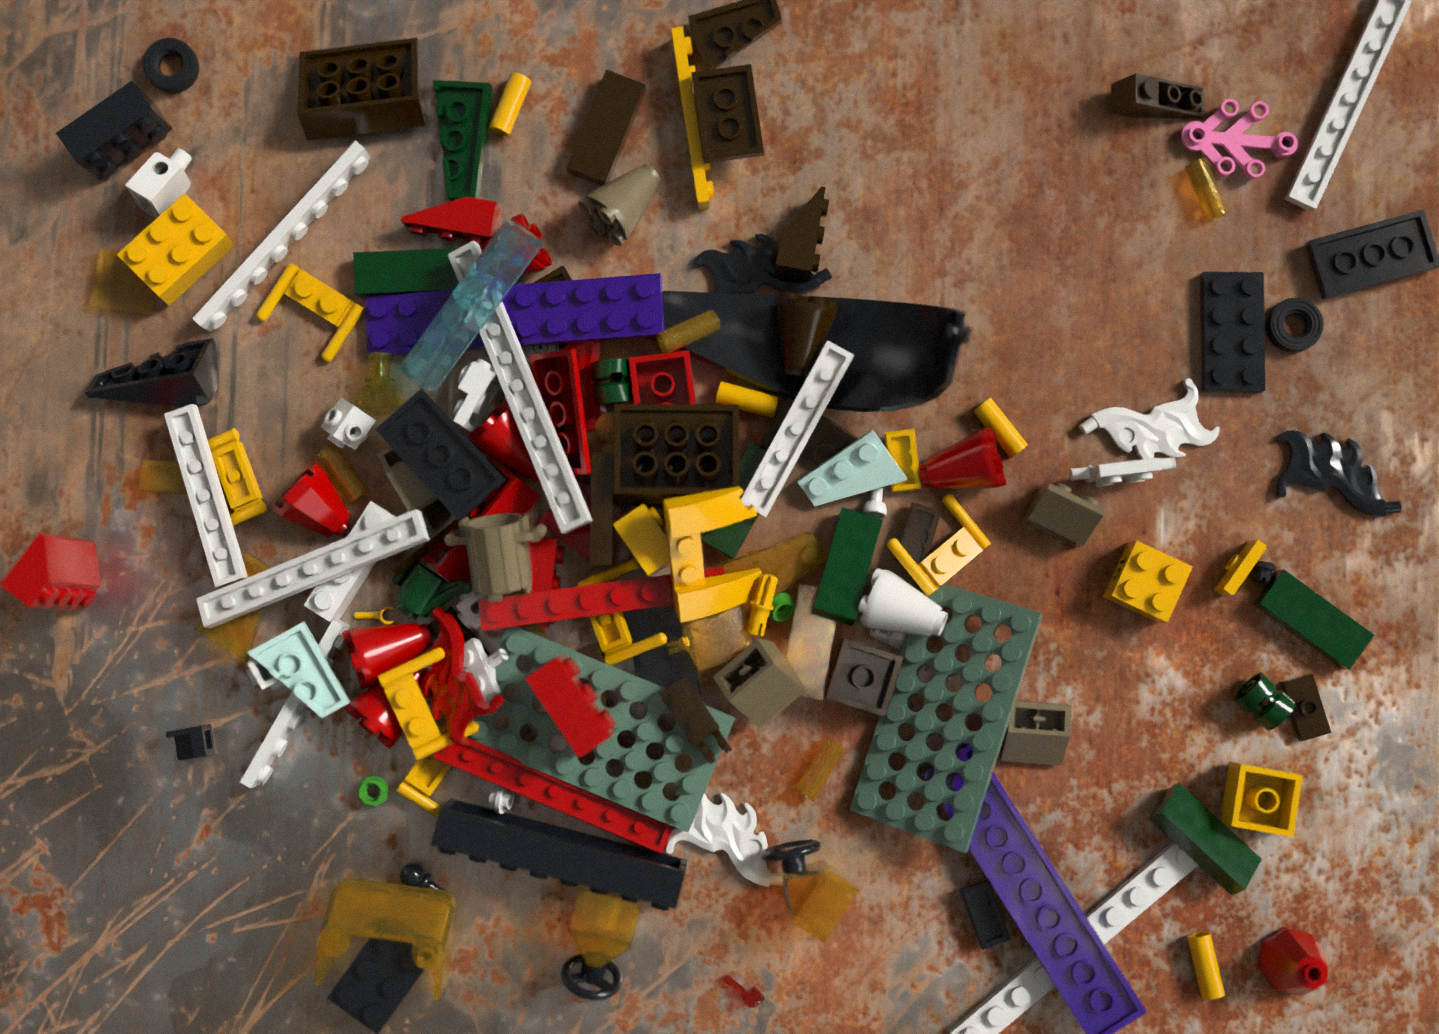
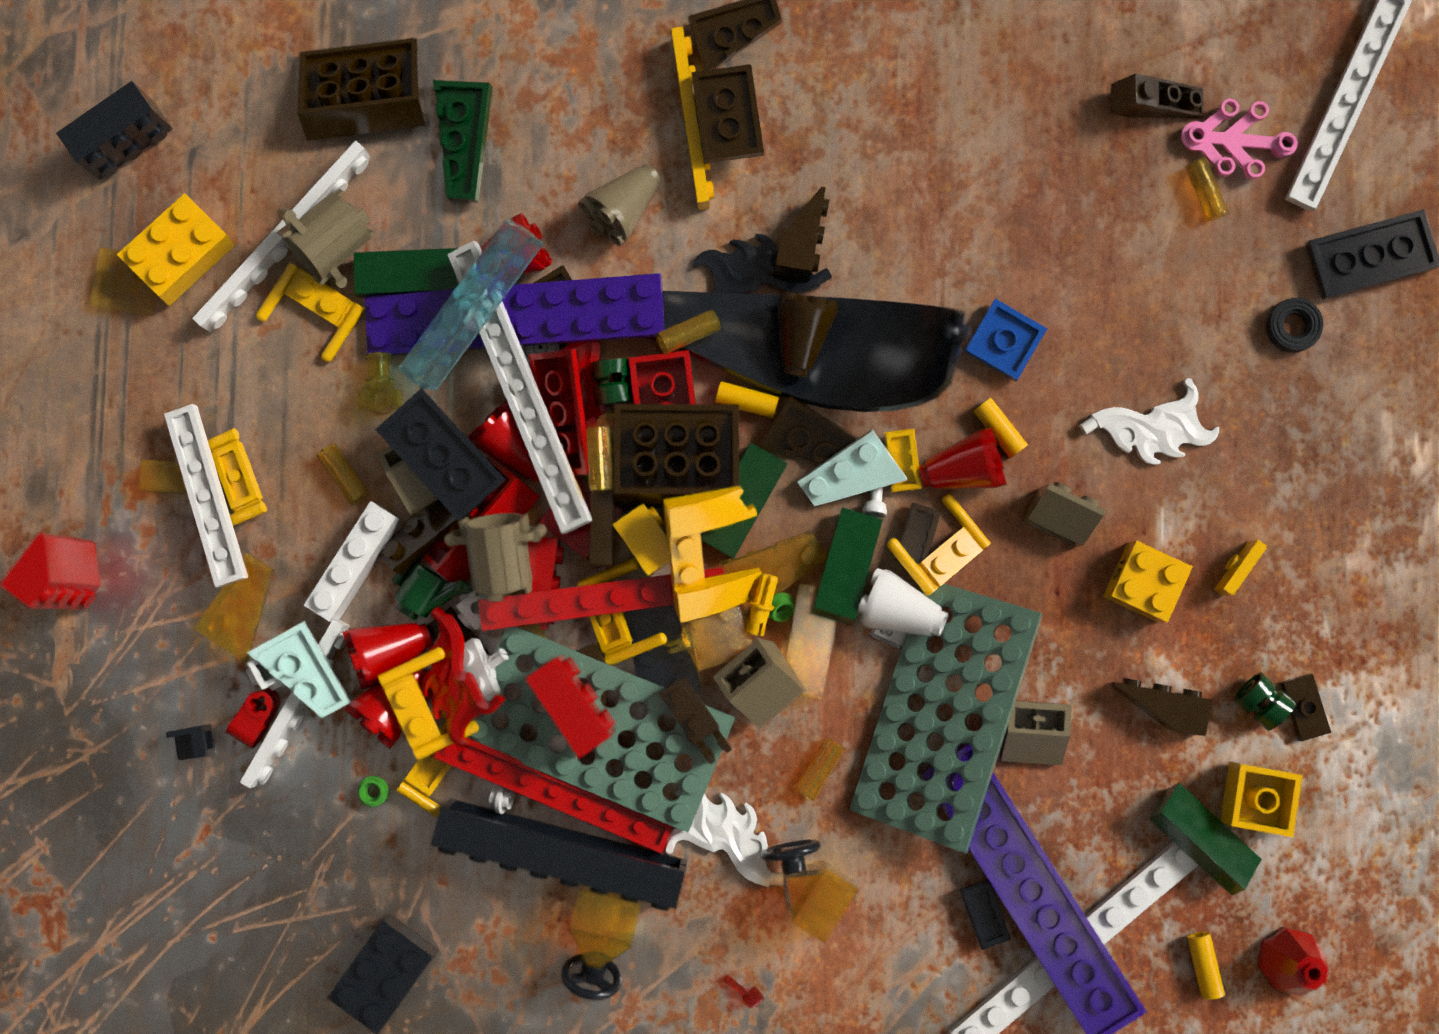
black wedge [85,338,219,407] -> none
white torso [125,148,192,218] -> none
black tyre [143,38,199,93] -> none
white plate [196,509,430,628] -> none
red cone [272,461,350,538] -> none
clear yellow windscreen [314,878,457,1001] -> none
white brick [321,397,376,450] -> none
yellow hand [354,606,396,624] -> none
black bar [400,863,452,903] -> none
red slope [401,197,501,246] -> none
white plate [453,358,501,433] -> none
yellow piece [488,72,532,137] -> none
dark brown piece [566,69,646,186] -> none
white plate [741,340,854,517] -> none
dark brown brick [824,639,903,717] -> none
white plate [1069,457,1176,487] -> none
black plate [1200,272,1266,393] -> none
black piece [1252,561,1277,584] -> none
dark green piece [1253,570,1374,670] -> none
black piece [1276,430,1401,516] -> none
none -> red piece [225,688,281,749]
none -> dark tan container [276,189,374,288]
none -> clear yellow piece [586,426,613,491]
none -> blue plate [964,299,1047,382]
none -> dark brown slope [1112,678,1212,736]

